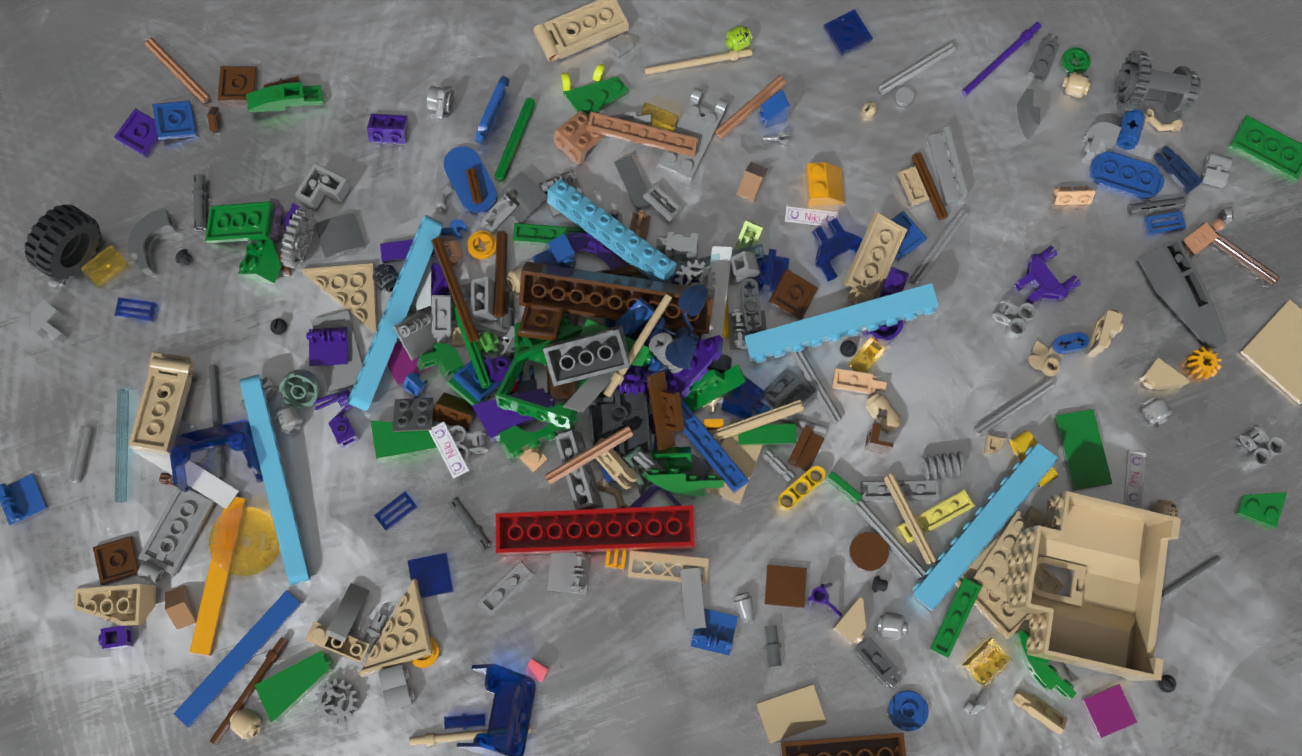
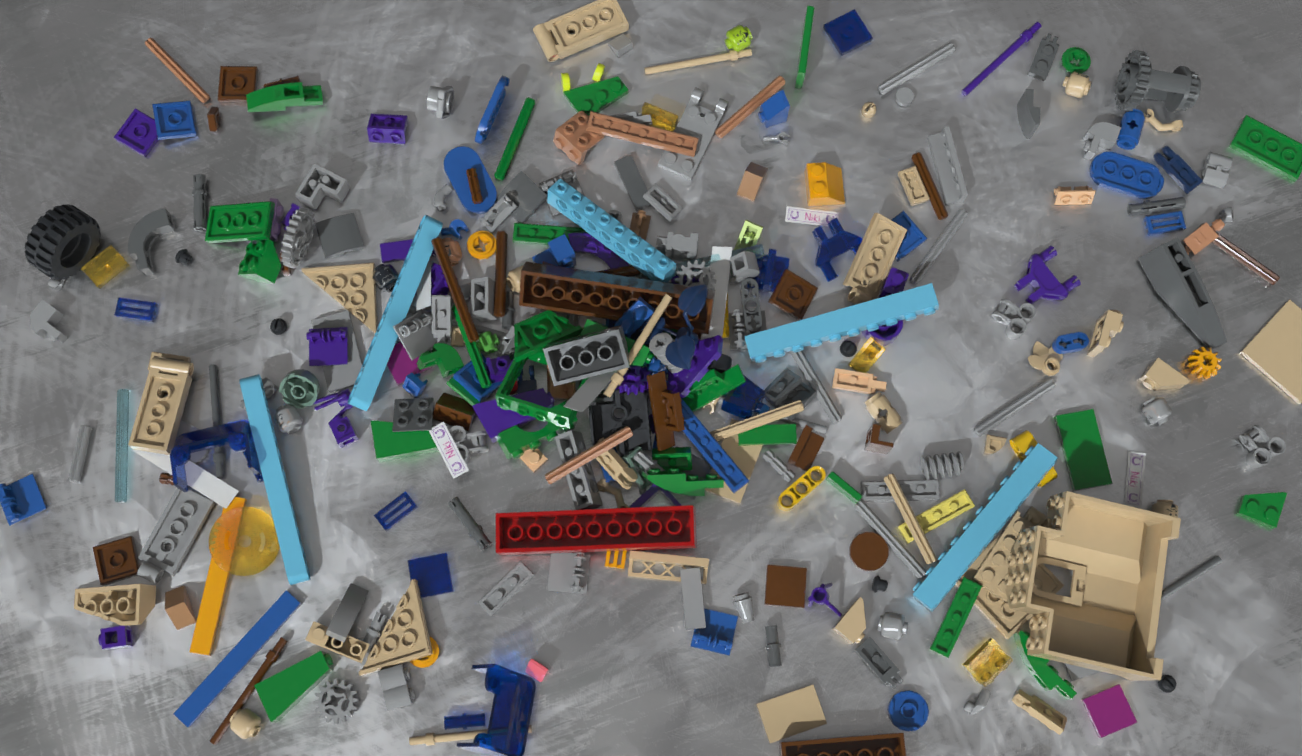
reddish brown tile [518,303,564,341] -> none
light orange tile [703,419,724,430] -> none
none -> green tile [795,5,814,89]

